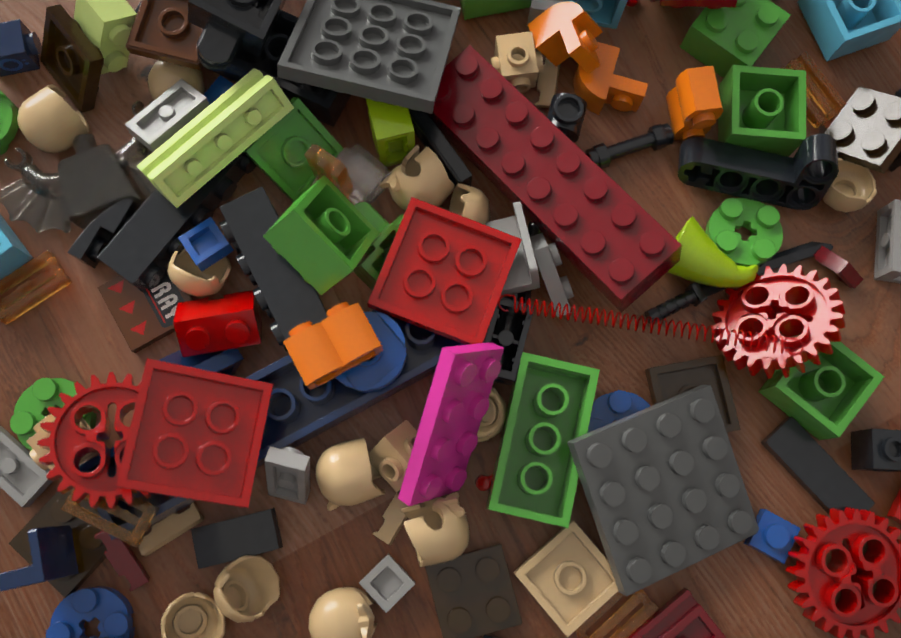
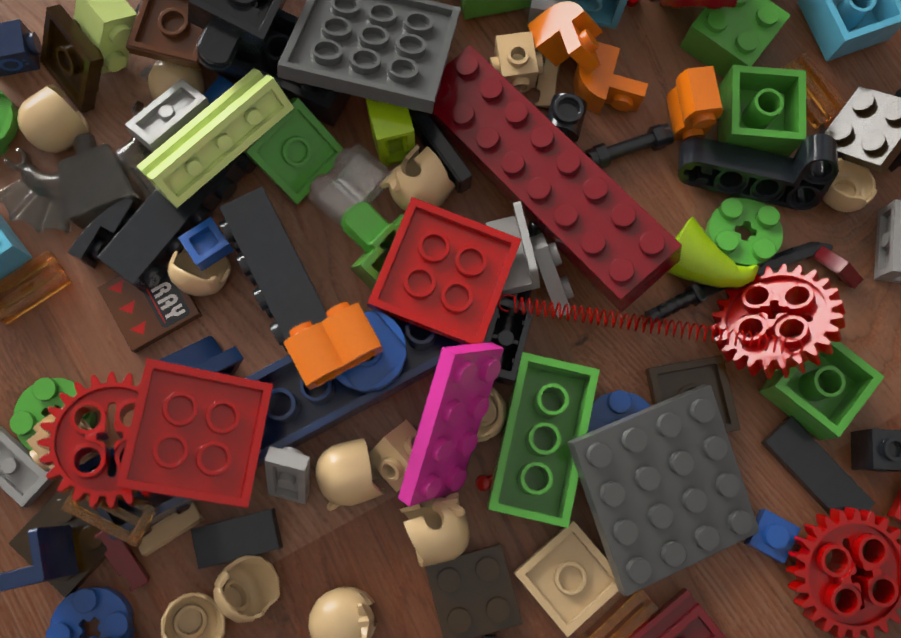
red brick [173,290,262,357] -> none
bright green brick [263,175,379,295] -> none
clear orange tile [304,144,354,199] -> none
light grey plate [359,553,416,613] -> none
tan piece [373,493,408,545] -> none
tan hair [449,183,490,225] -> none

